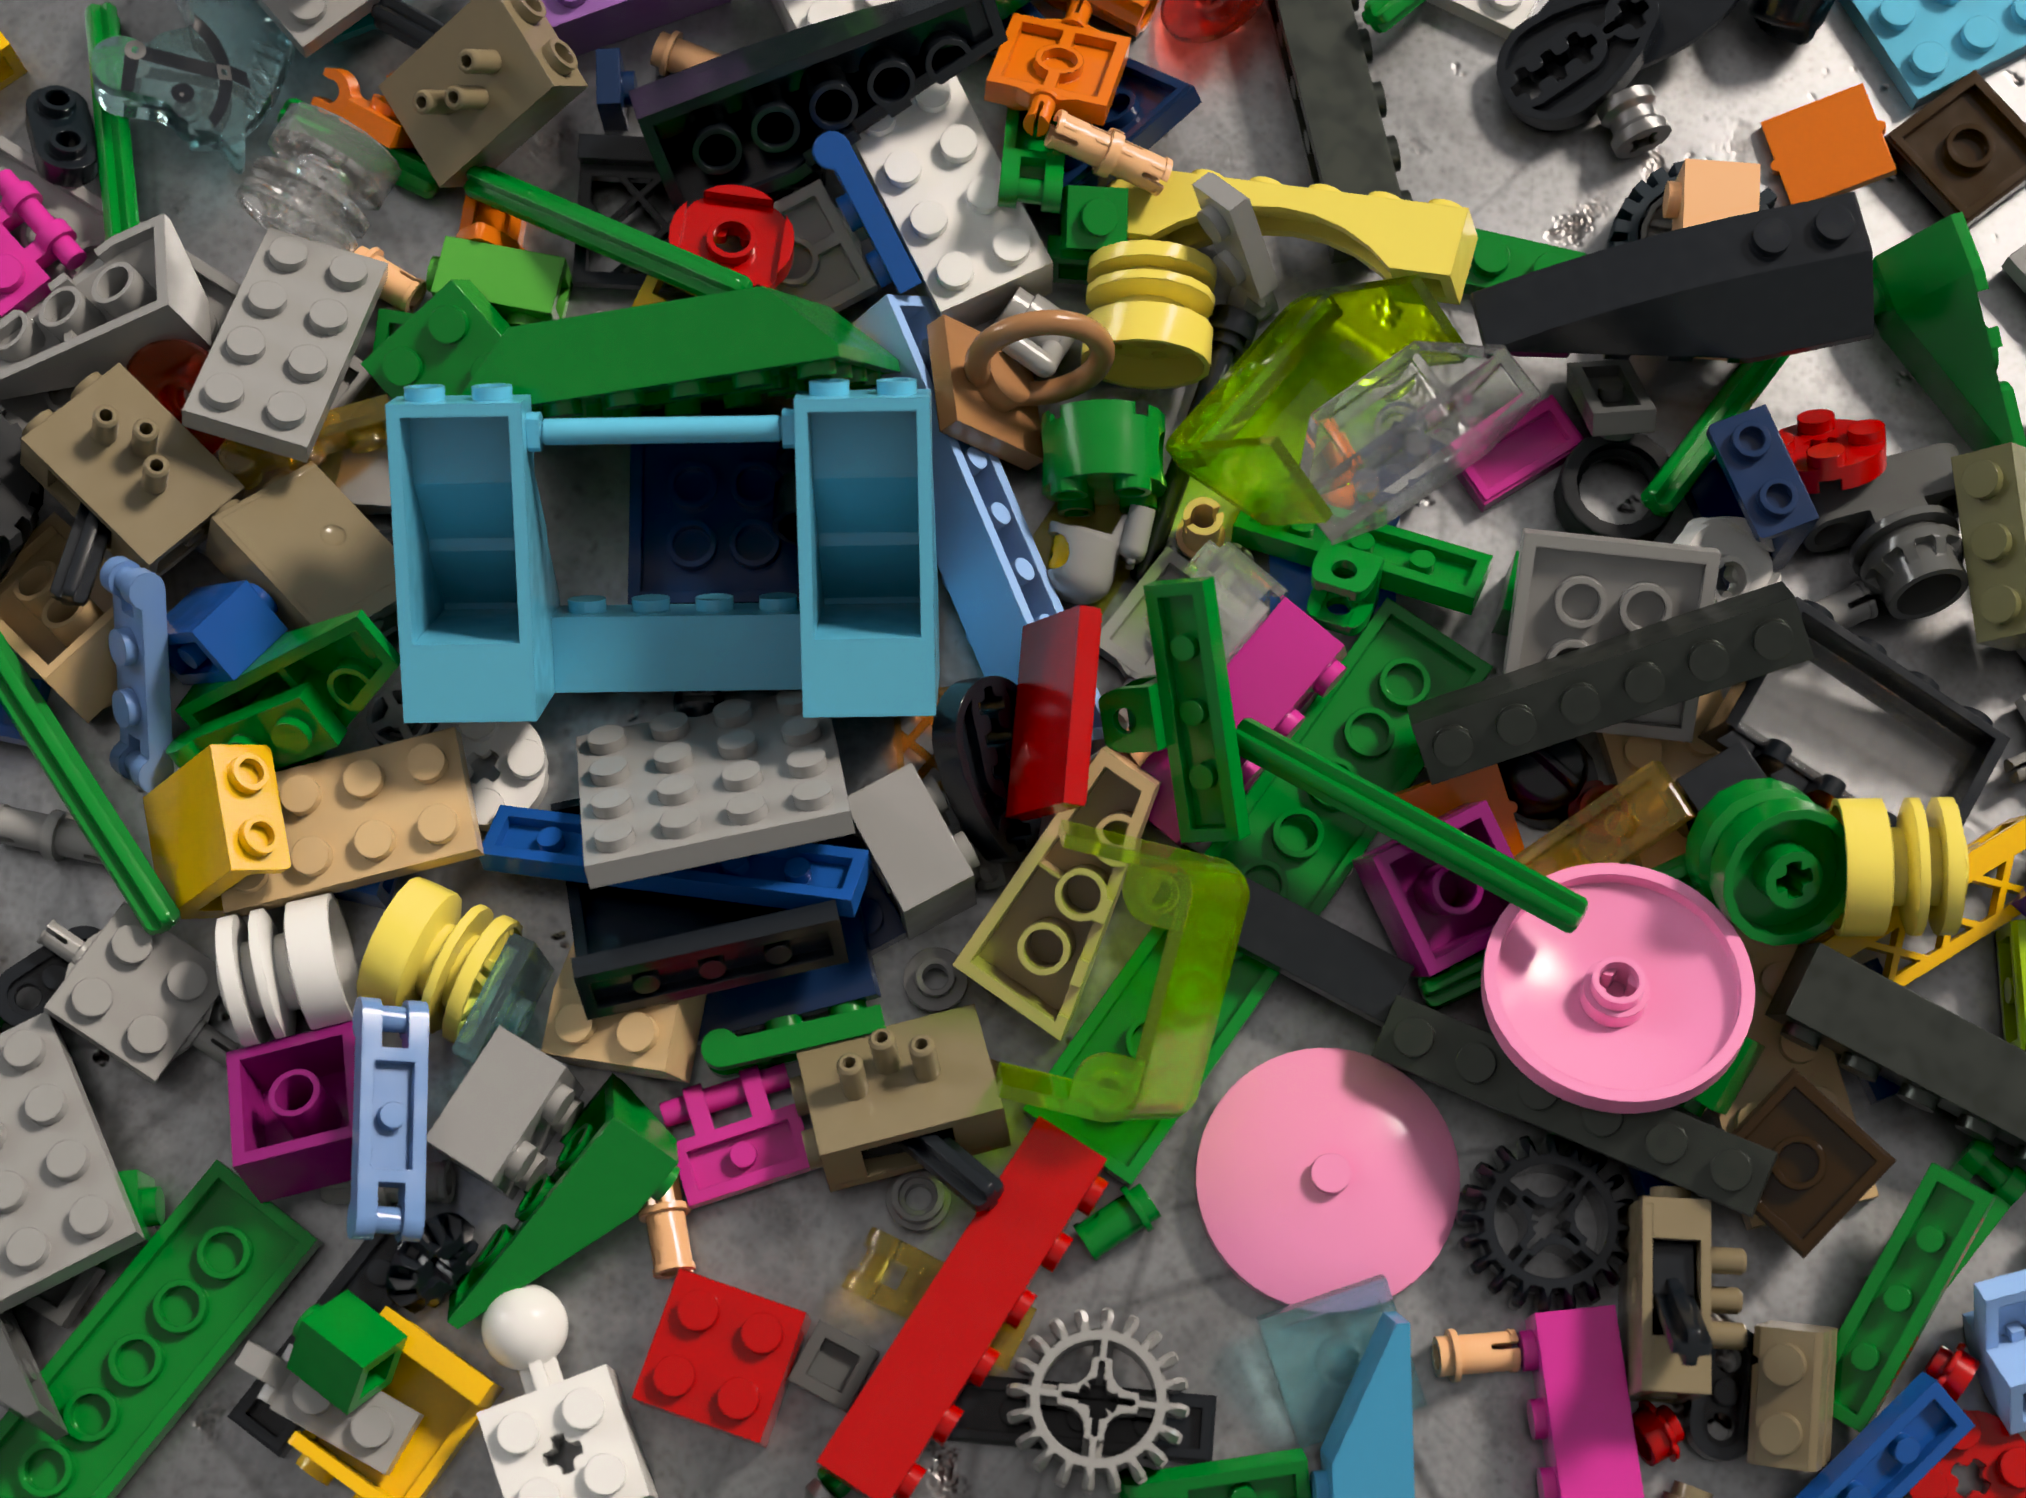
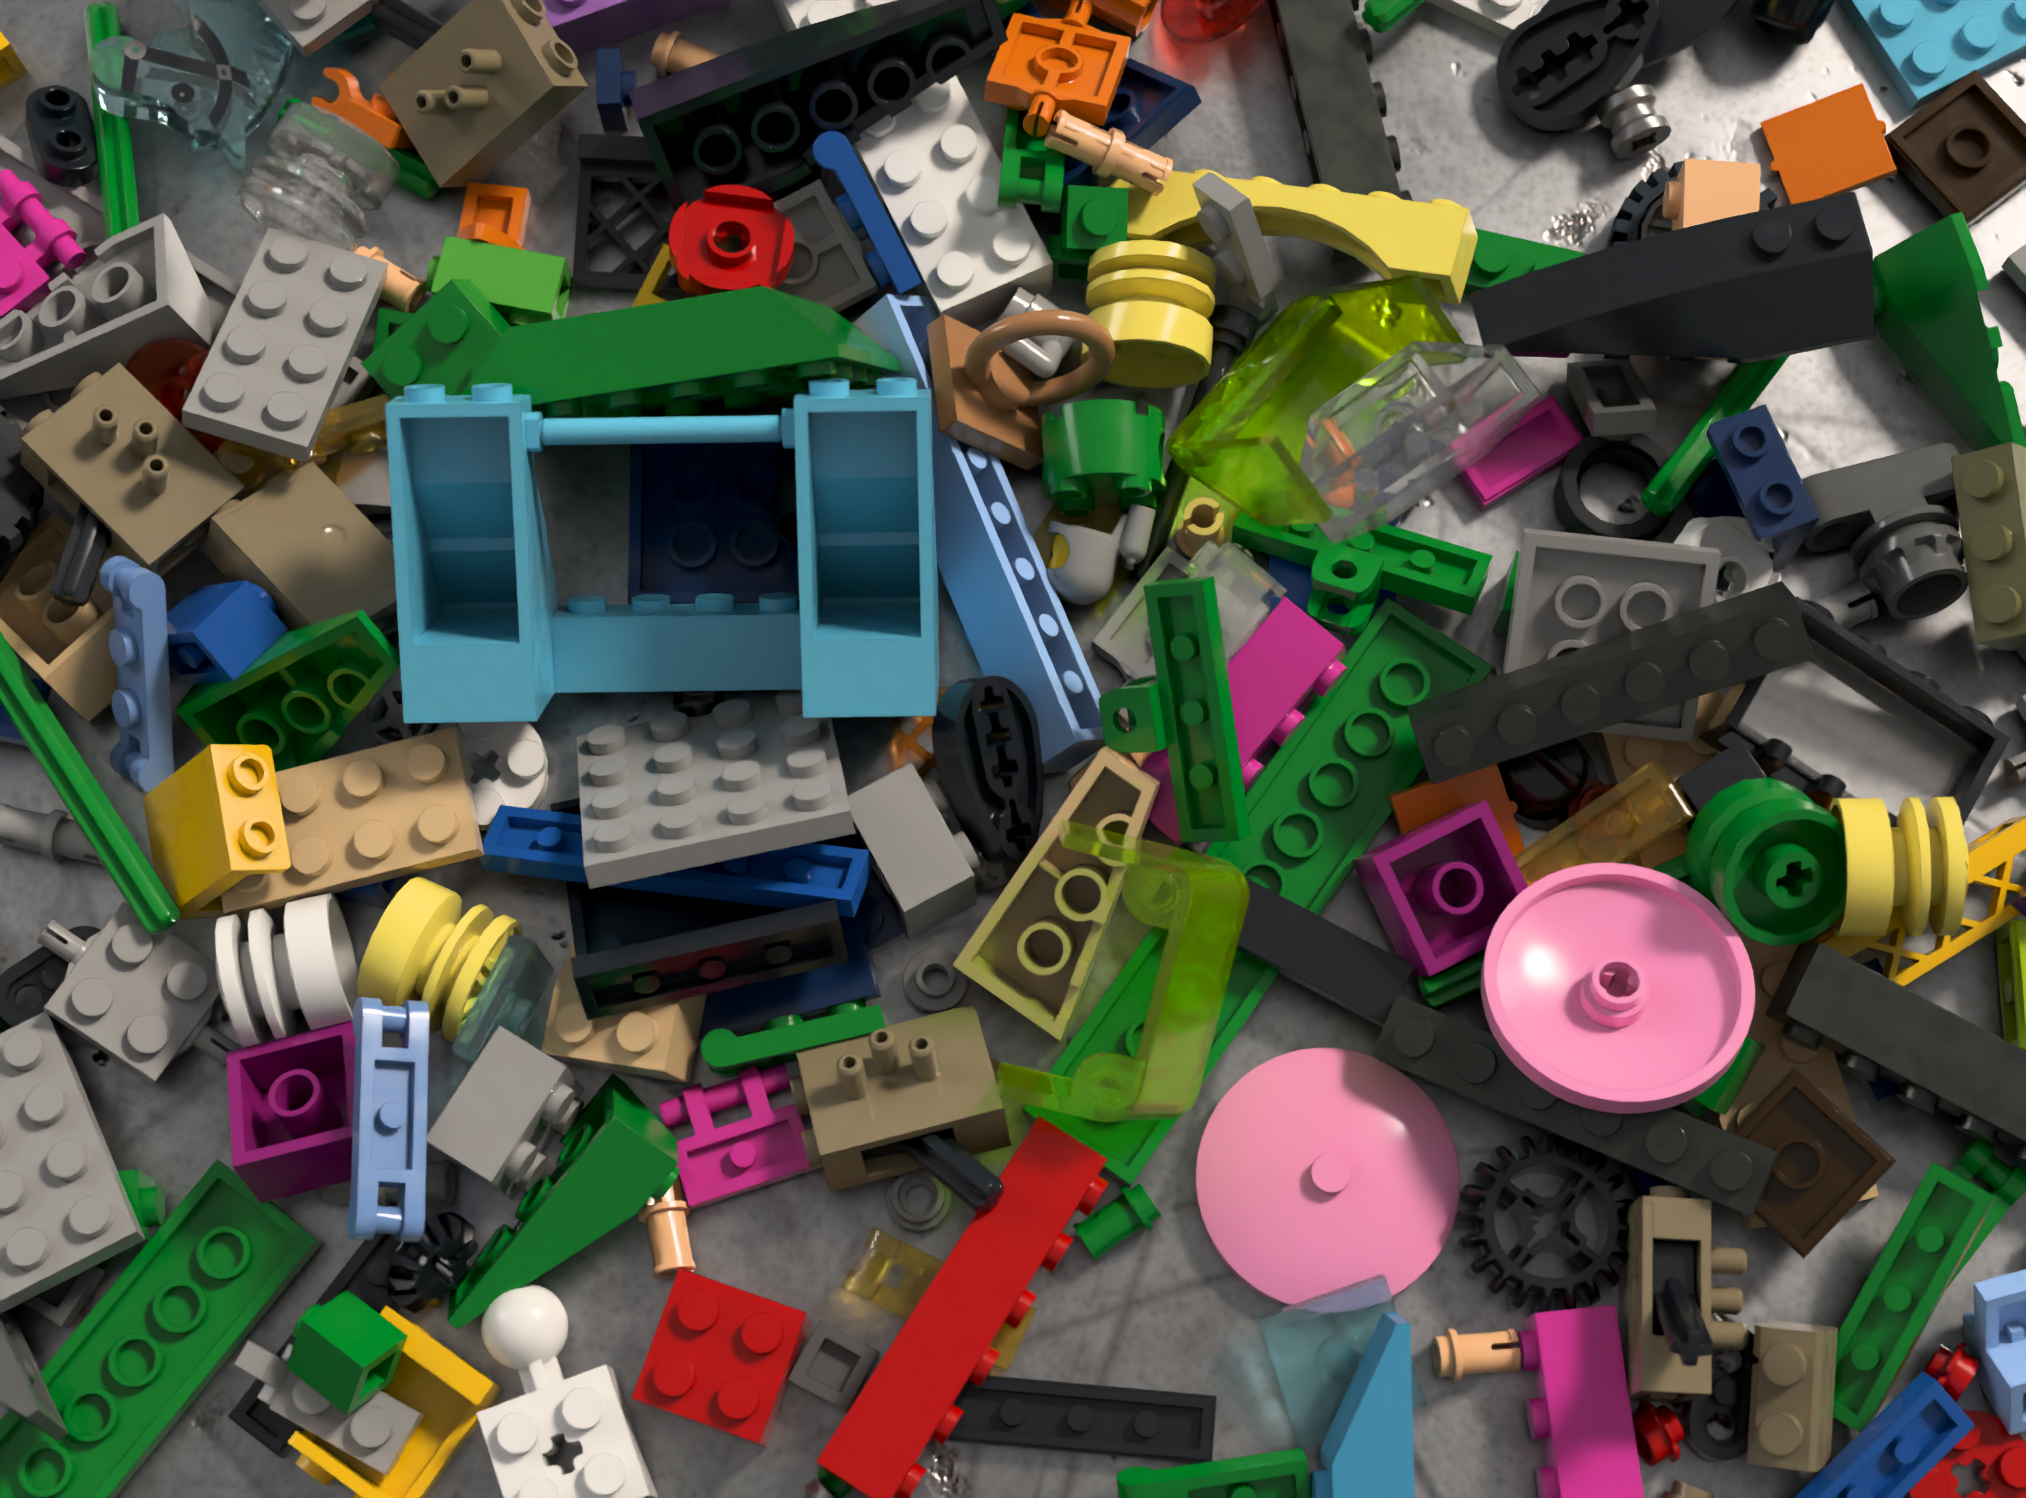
green plate [166,682,348,770] -> none
green axle [463,165,753,296] -> none
red tile [1006,605,1102,821] -> none
light grey gear [1006,1308,1189,1495] -> none
green axle [1236,718,1588,933] -> none
red plate [1778,409,1887,494] -> none

